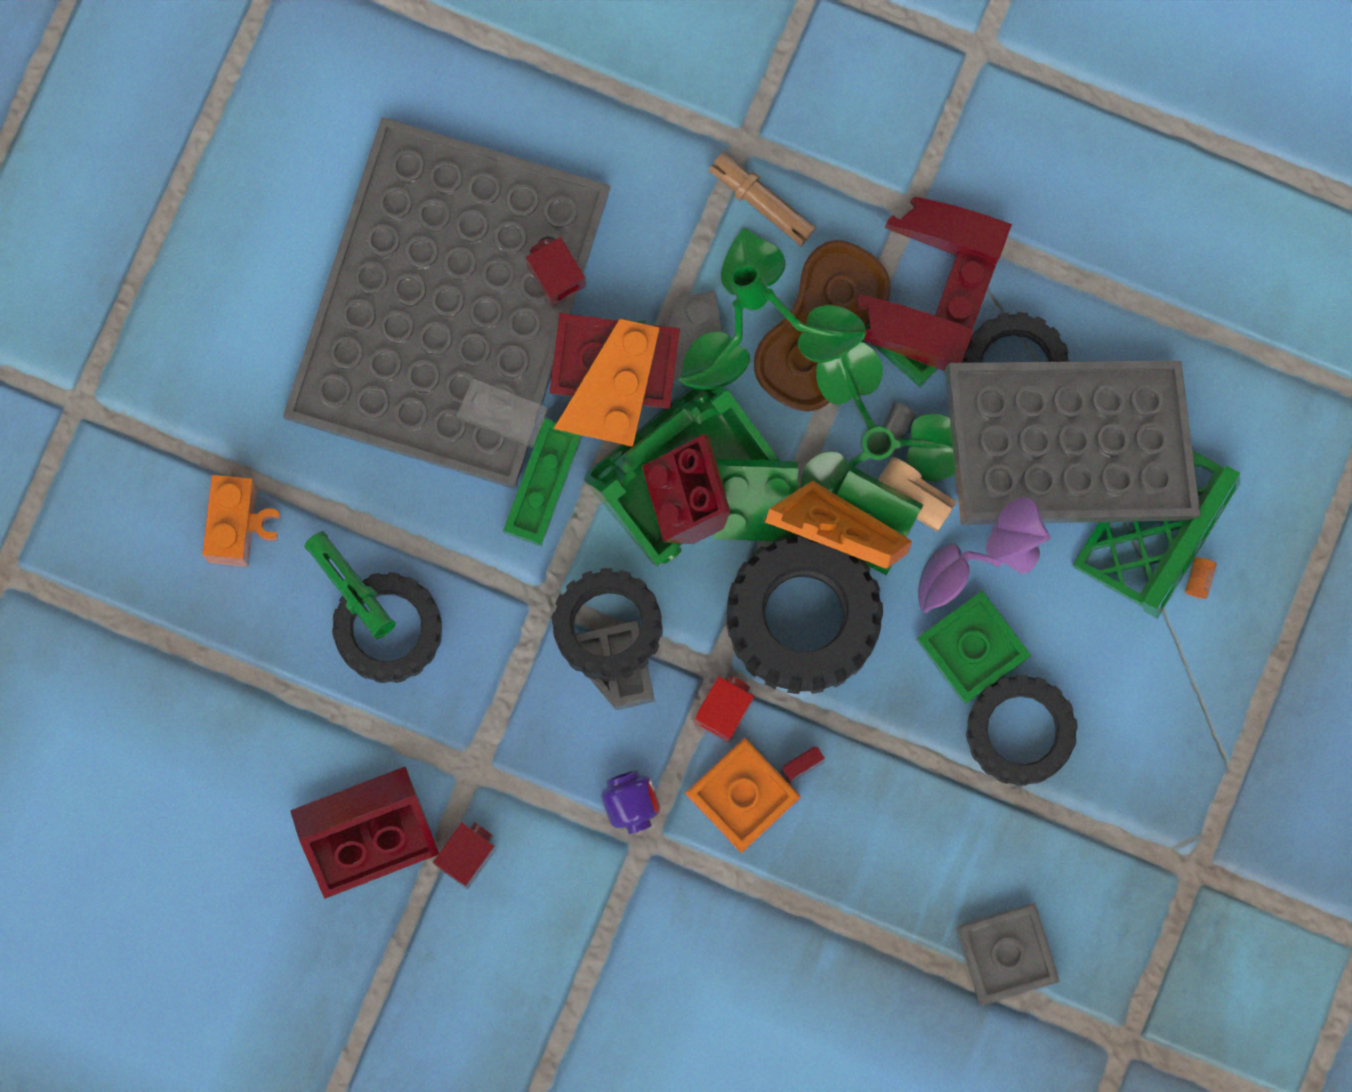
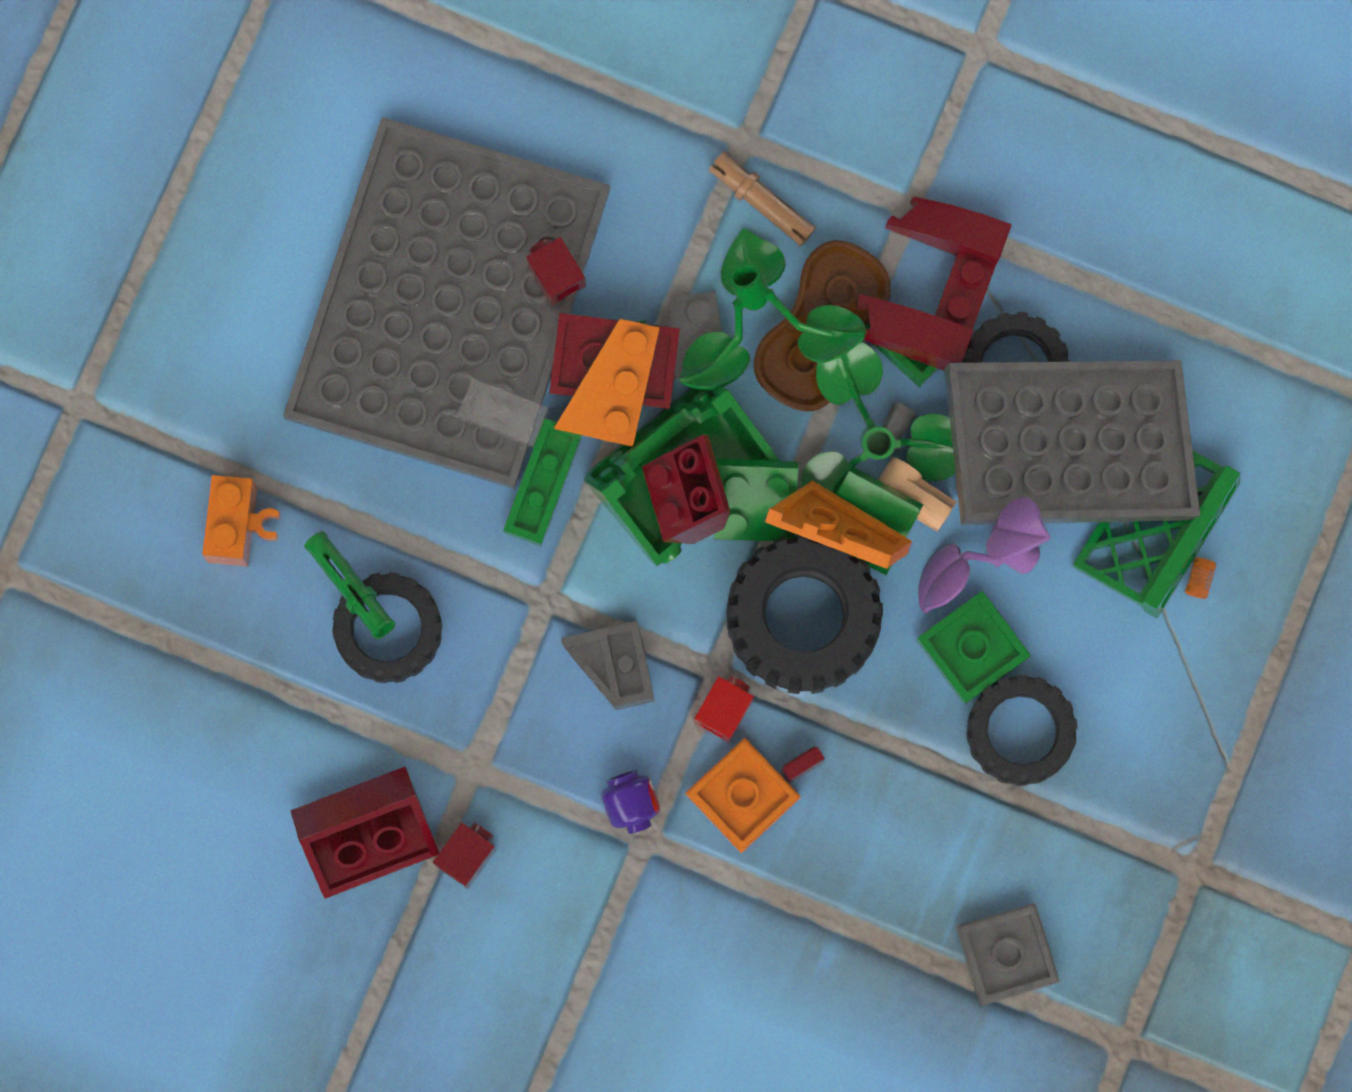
black tyre [552,568,663,681] -> none

